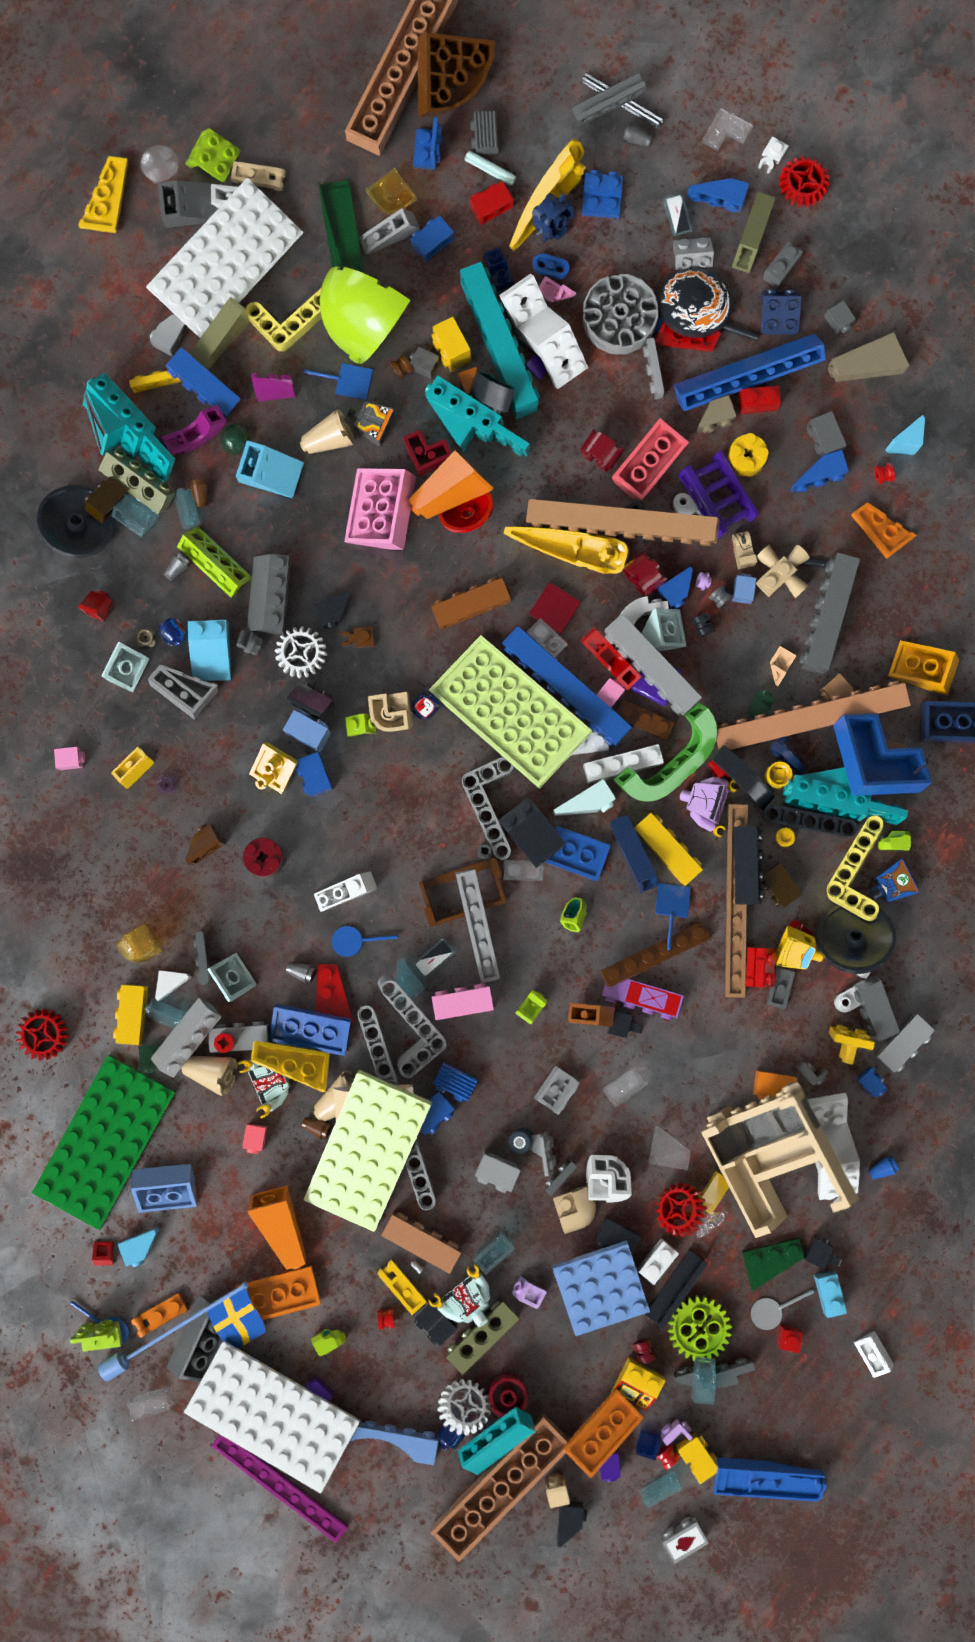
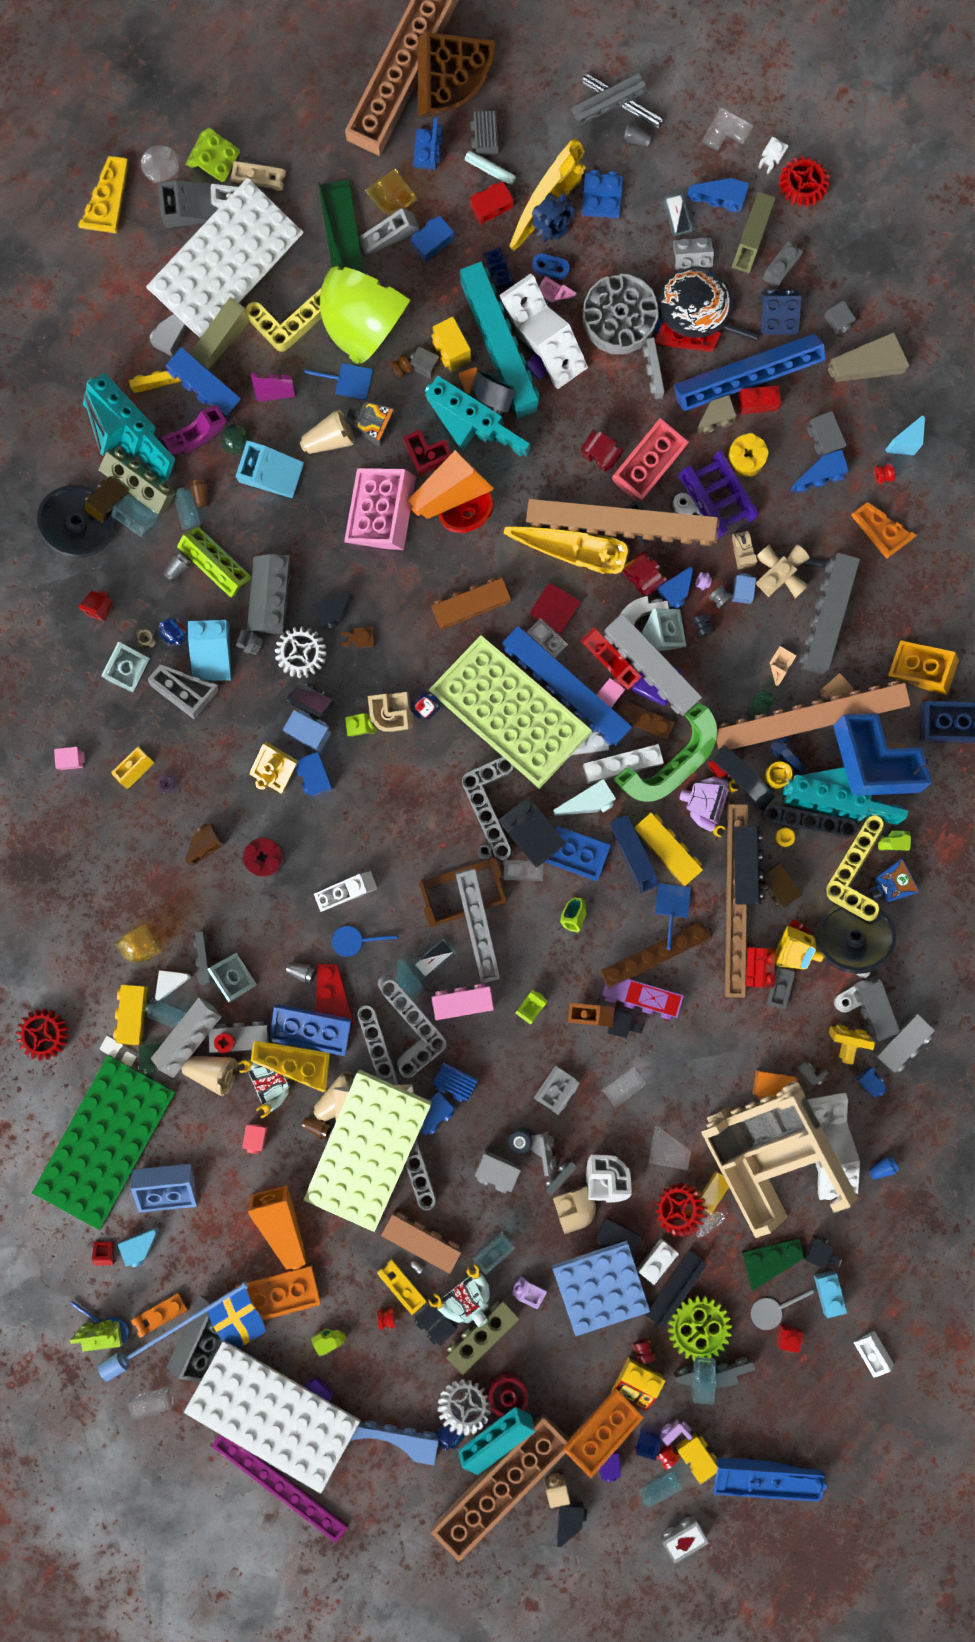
none -> white sticker [100,1036,138,1066]

